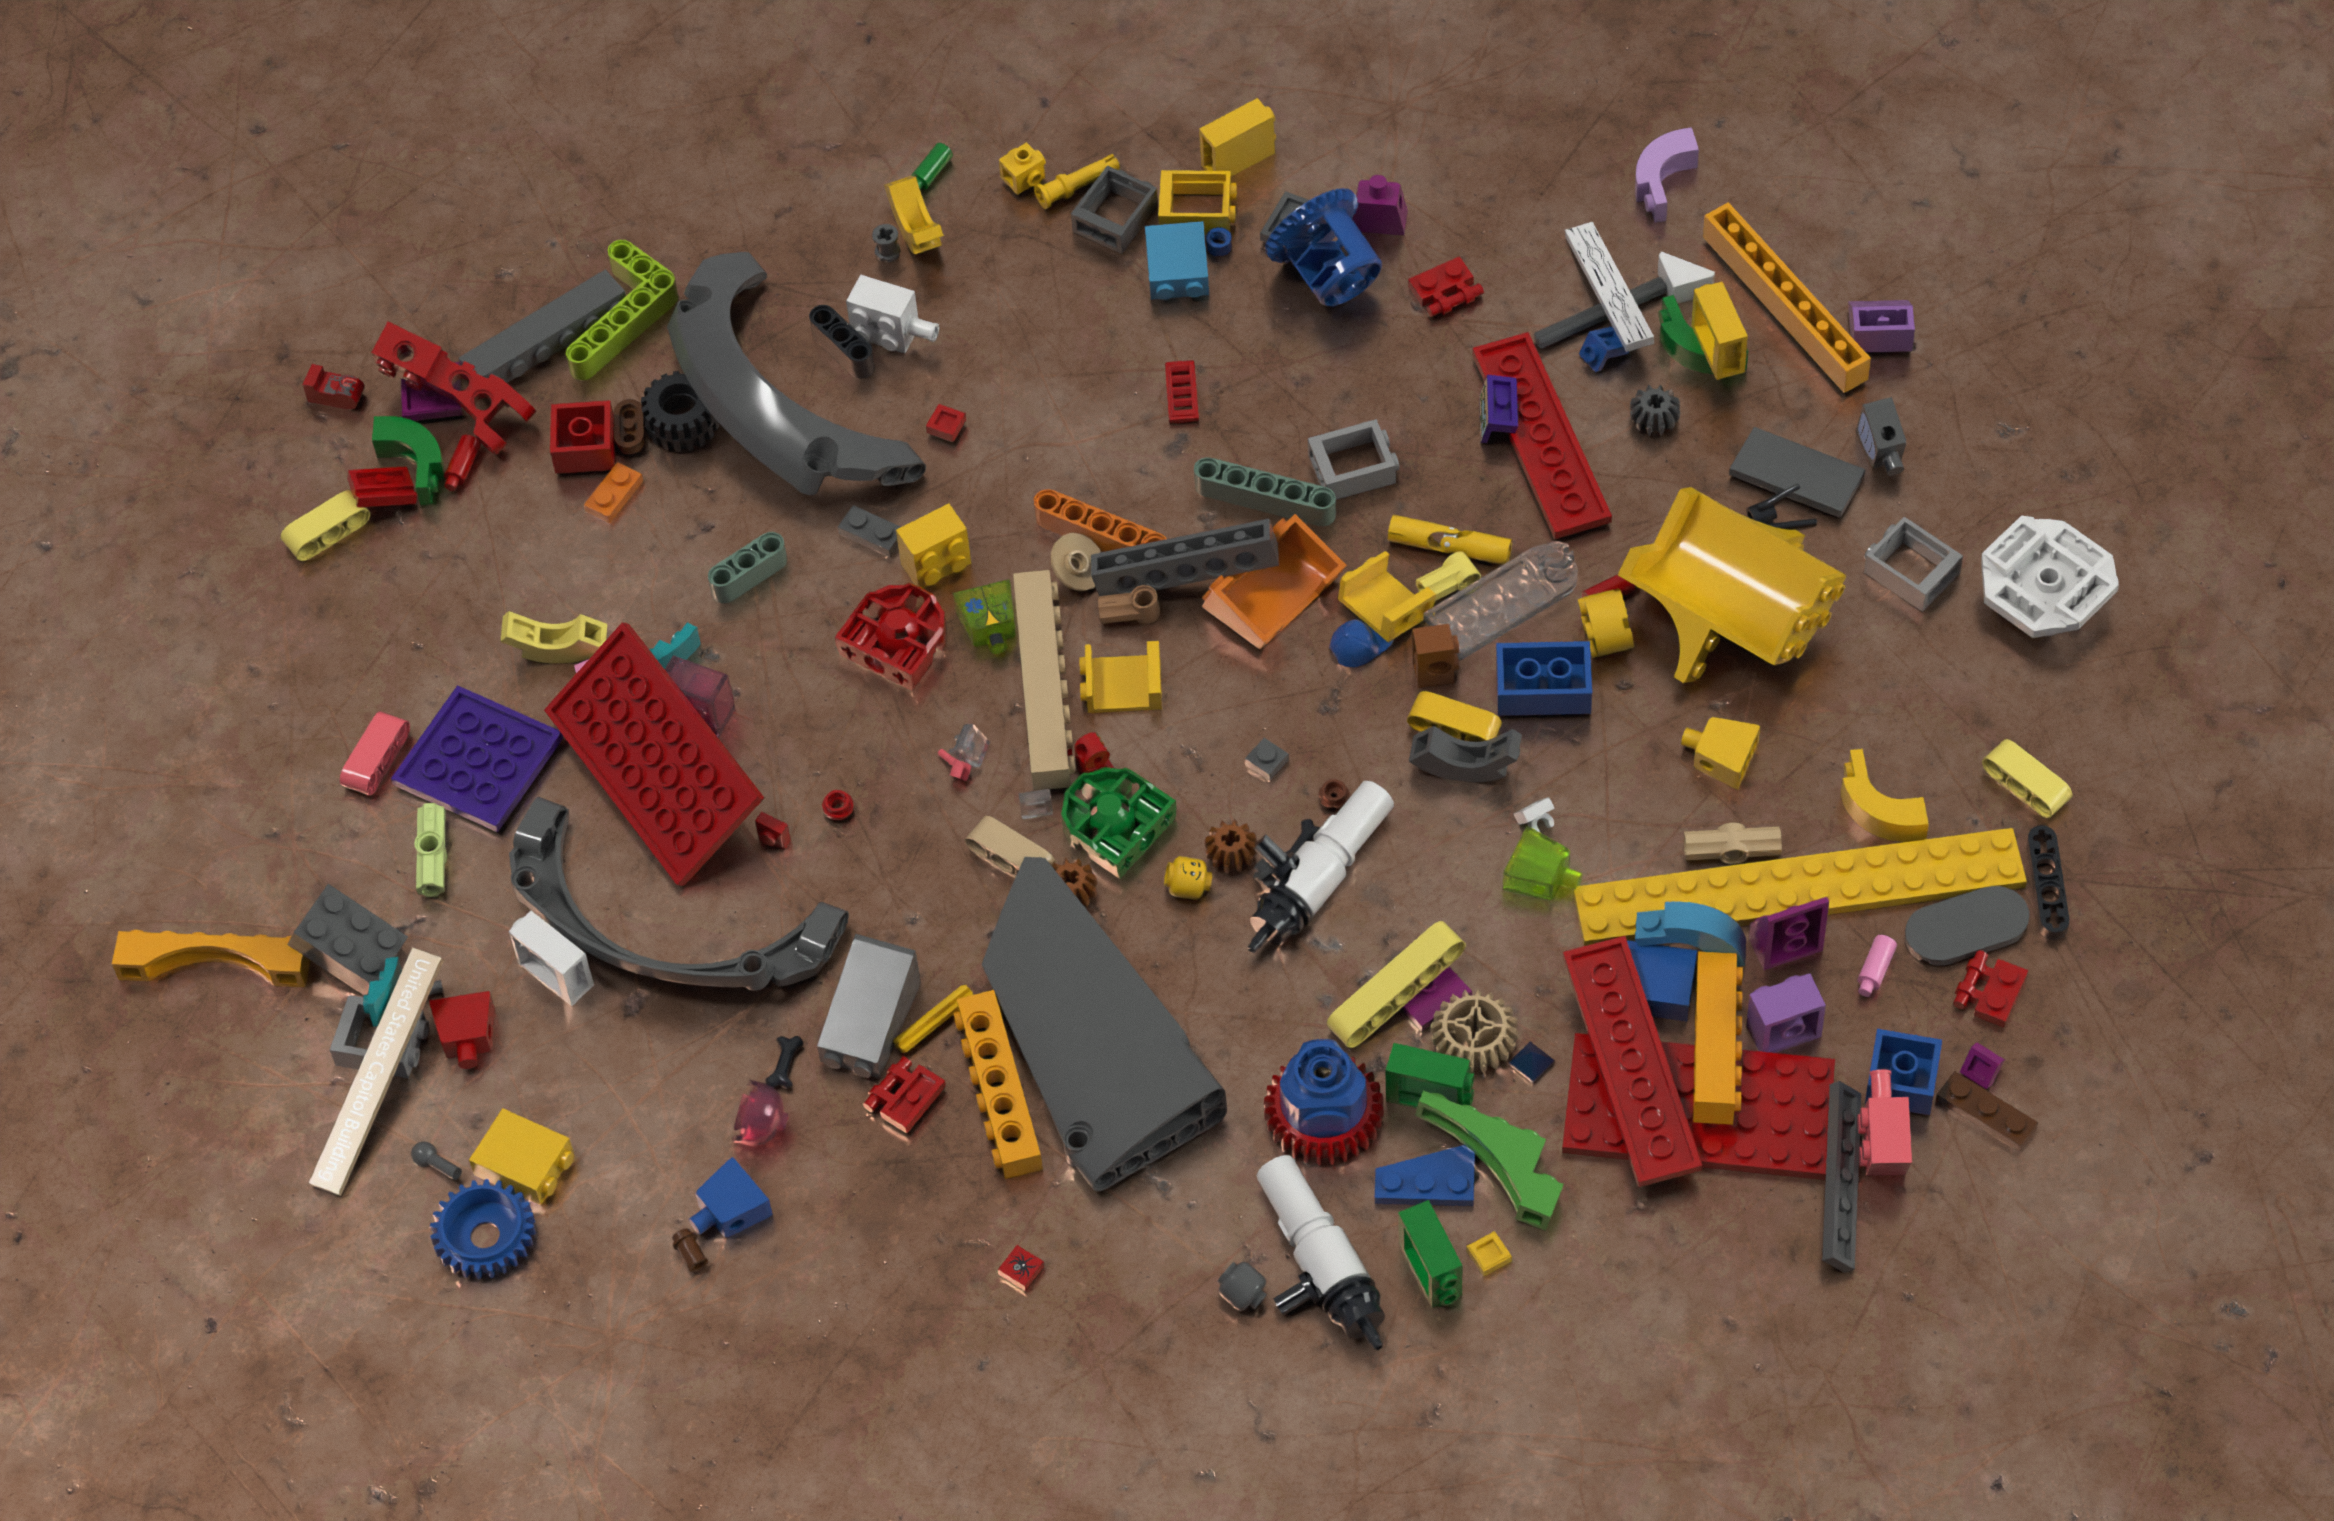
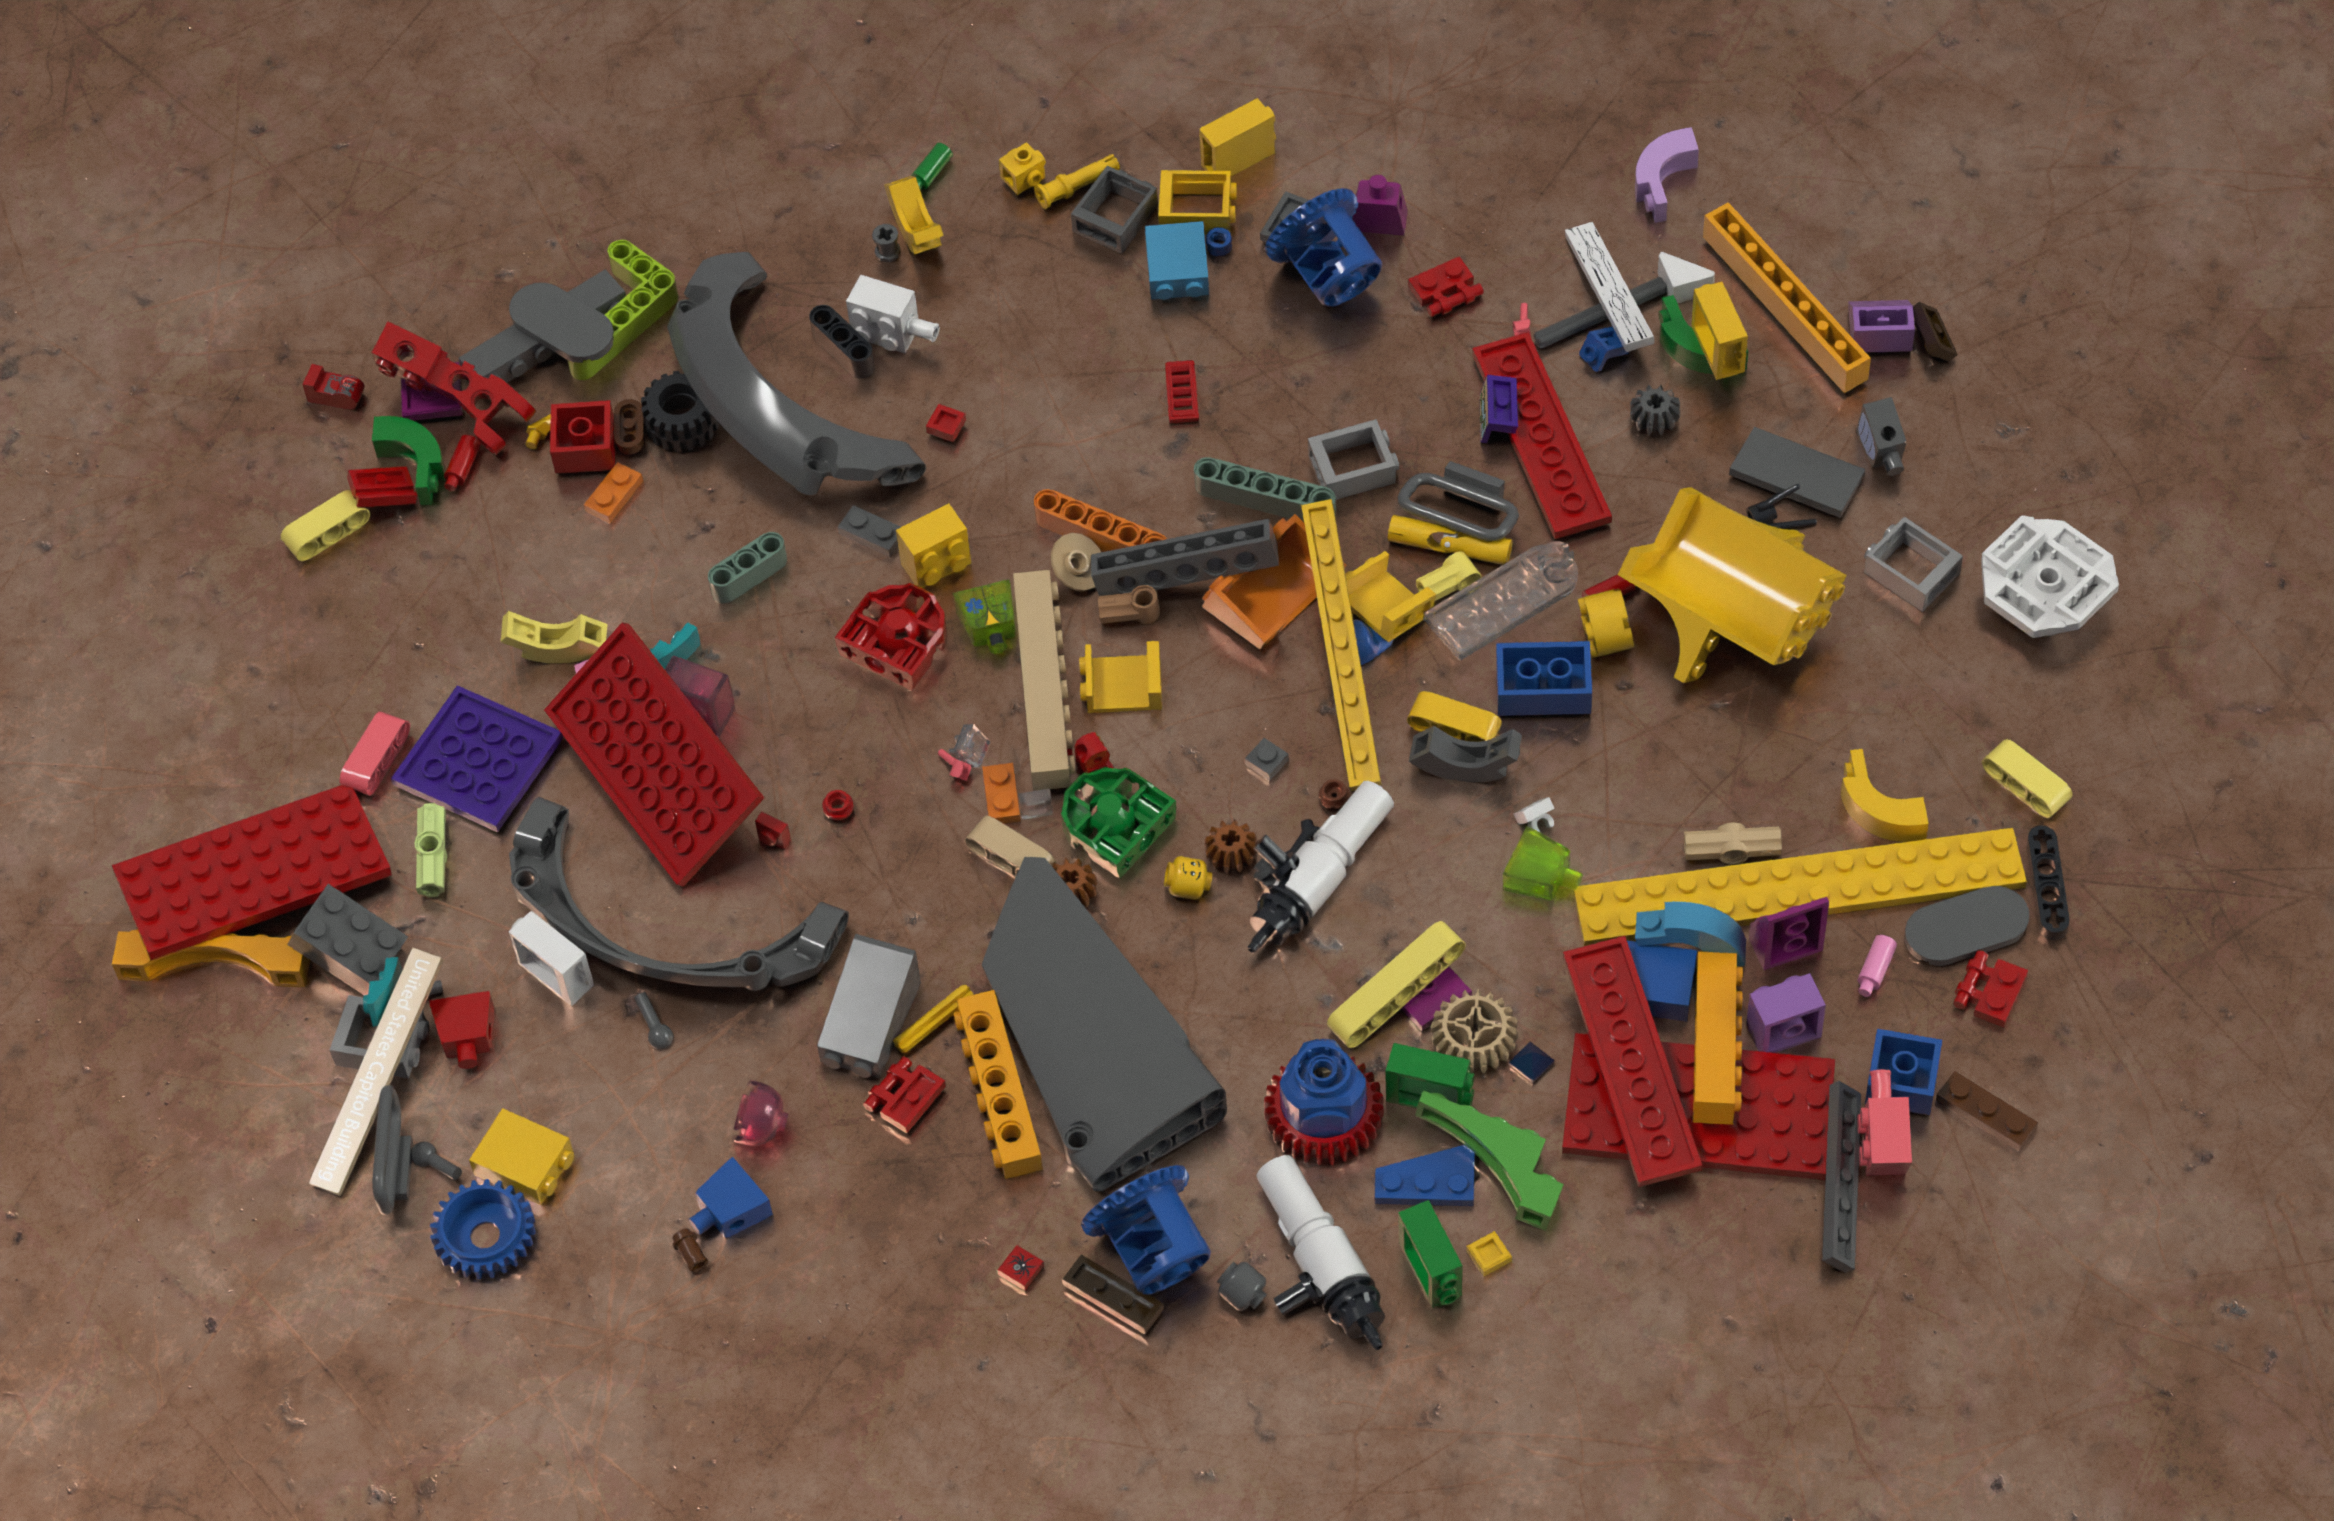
black piece [765,1036,804,1089] -> none
dark orange brick [1412,624,1459,688] -> none
yellow torso [1681,717,1760,789] -> none
magenta tile [1960,1042,2005,1089] -> none
none -> red plate [112,785,392,961]
none -> dark grey bar [372,1085,413,1215]
none -> dark grey tile [509,283,614,363]
none -> yellow bar [525,414,551,449]
none -> dark grey bar [634,992,673,1049]
none -> orange plate [982,763,1021,824]
none -> dark brown plate [1062,1254,1164,1334]
none -> blue piece [1081,1165,1211,1294]
none -> yellow plate [1301,499,1382,791]
none -> dark grey bar [1397,461,1519,541]
none -> coral hand [1512,303,1531,336]
none -> dark brown plate [1913,302,1958,362]

